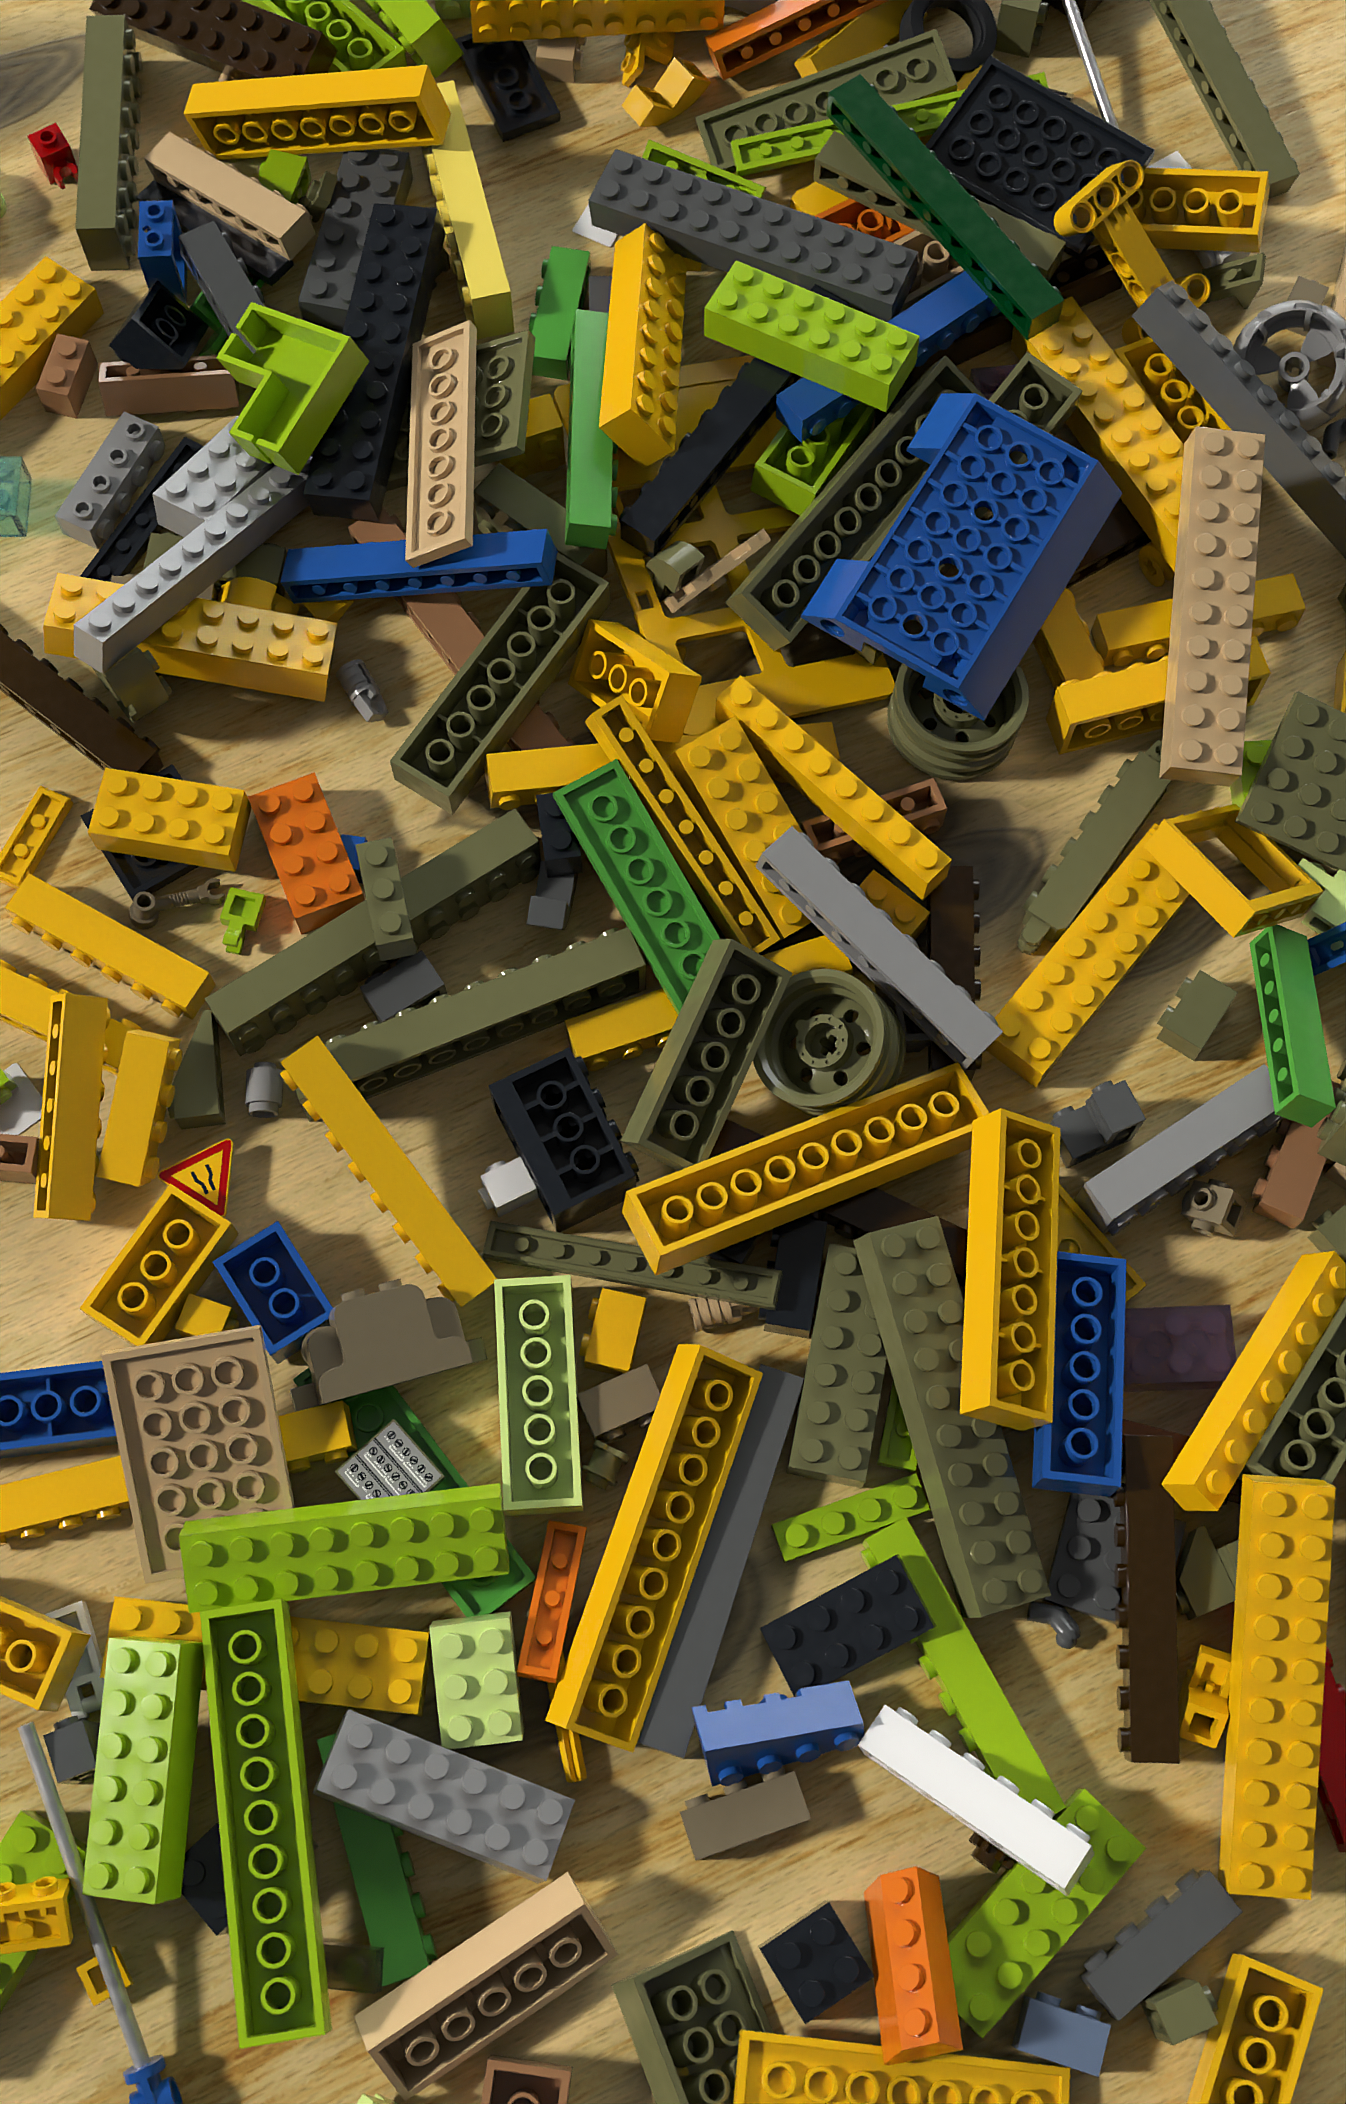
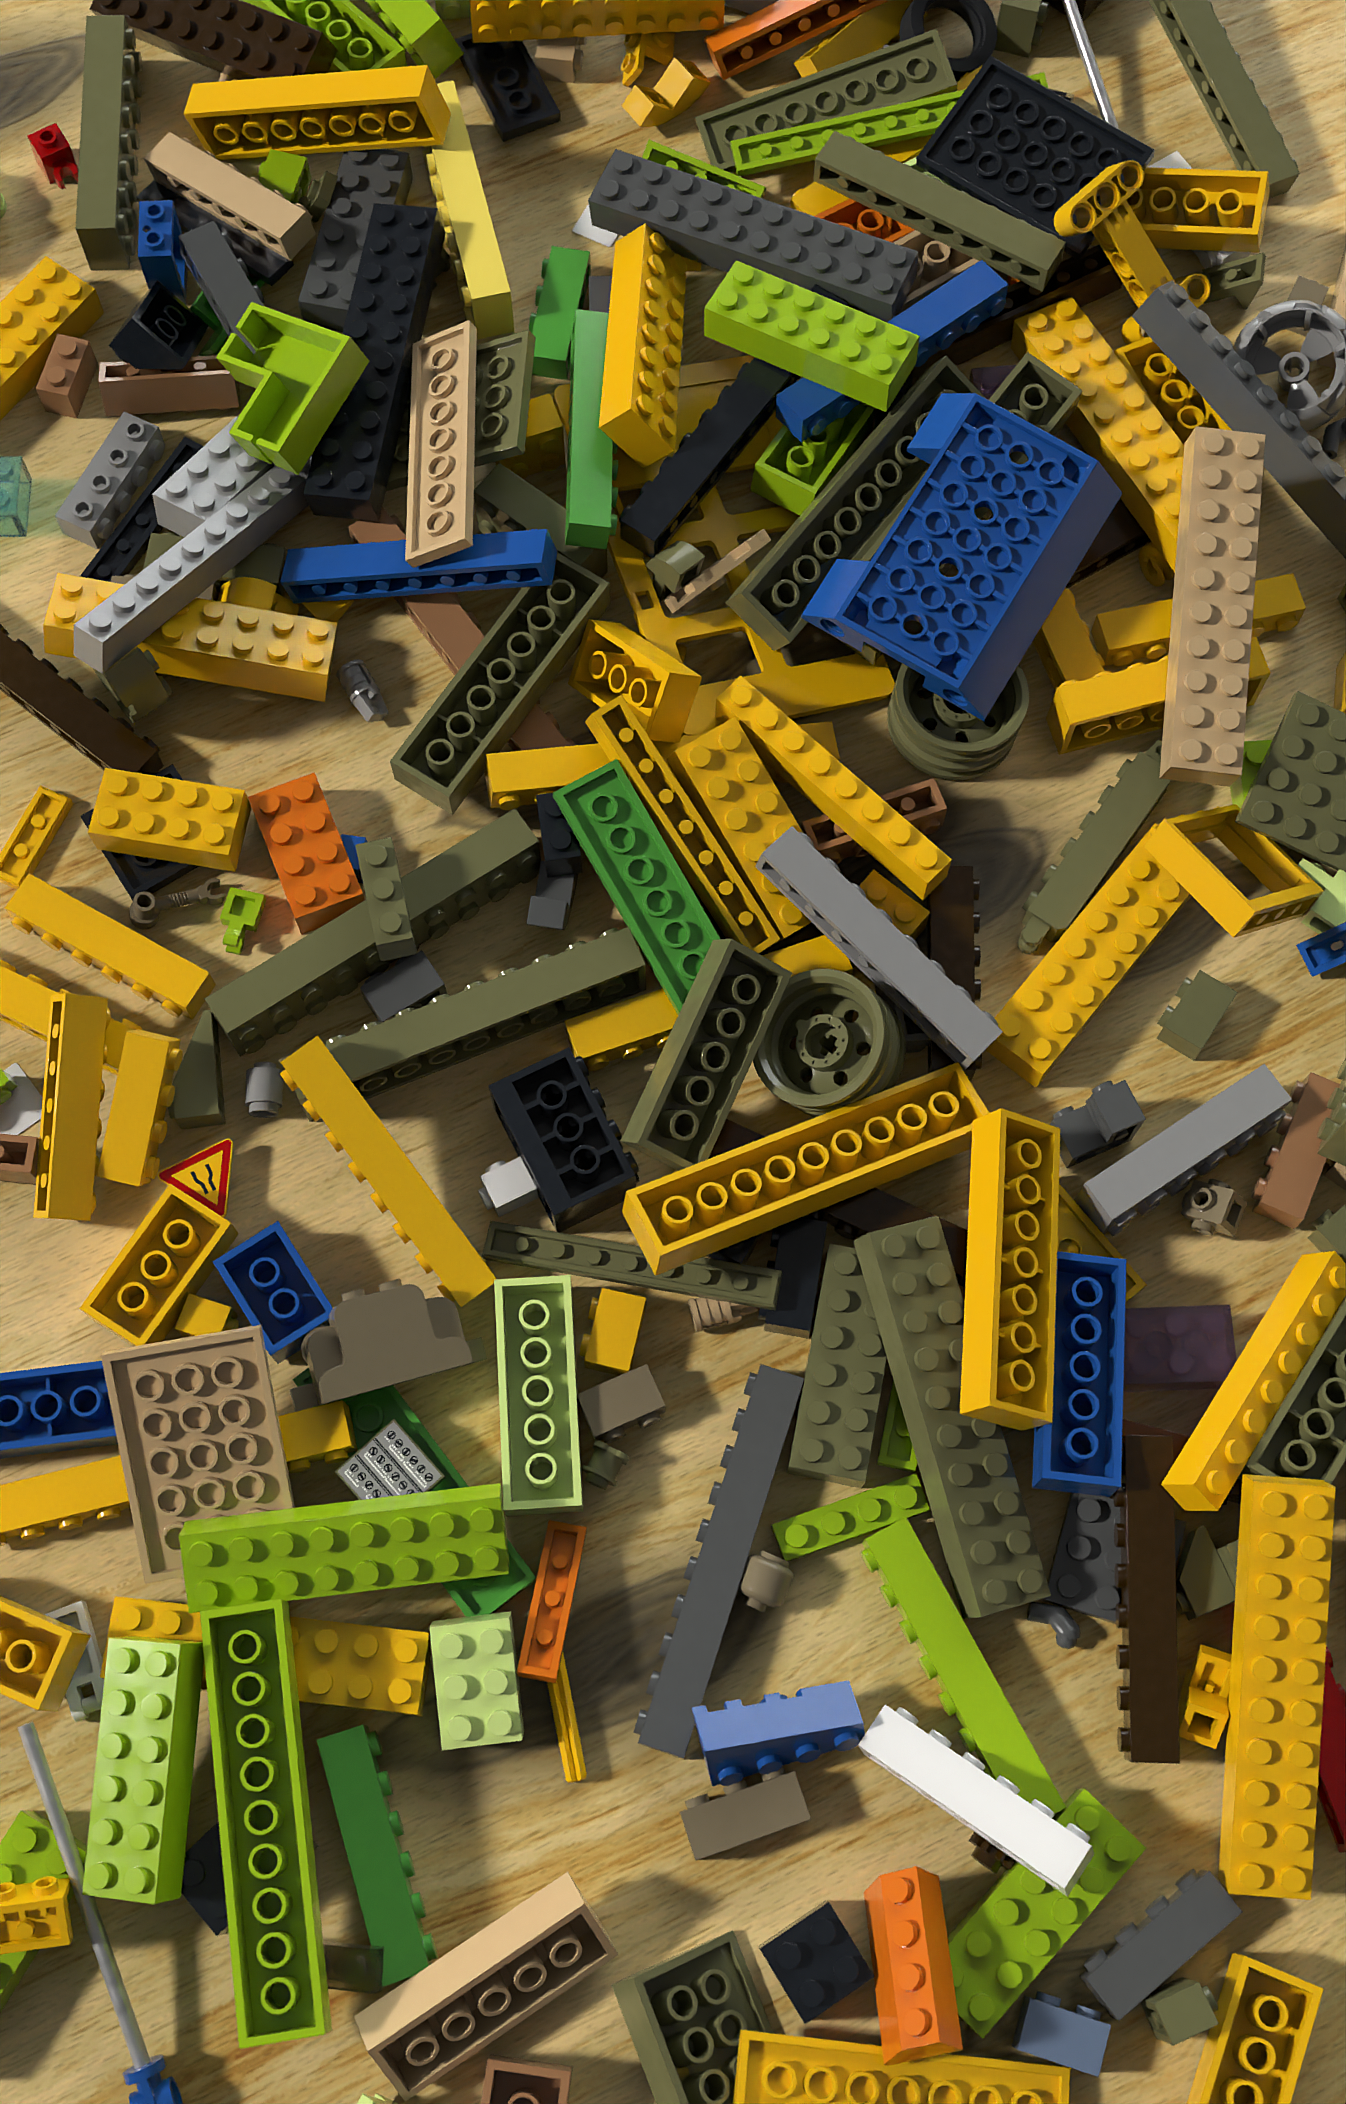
dark grey brick [43,1716,100,1784] -> none
yellow plate [76,1945,134,2006] -> none
light grey brick [312,1709,575,1883] -> none
yellow brick [545,1344,763,1753] -> none
black plate [760,1554,937,1697] -> none
dark green brick [826,74,1064,340] -> none
bright green brick [1249,925,1336,1128] -> none
none -> dark tan head [738,1550,794,1612]

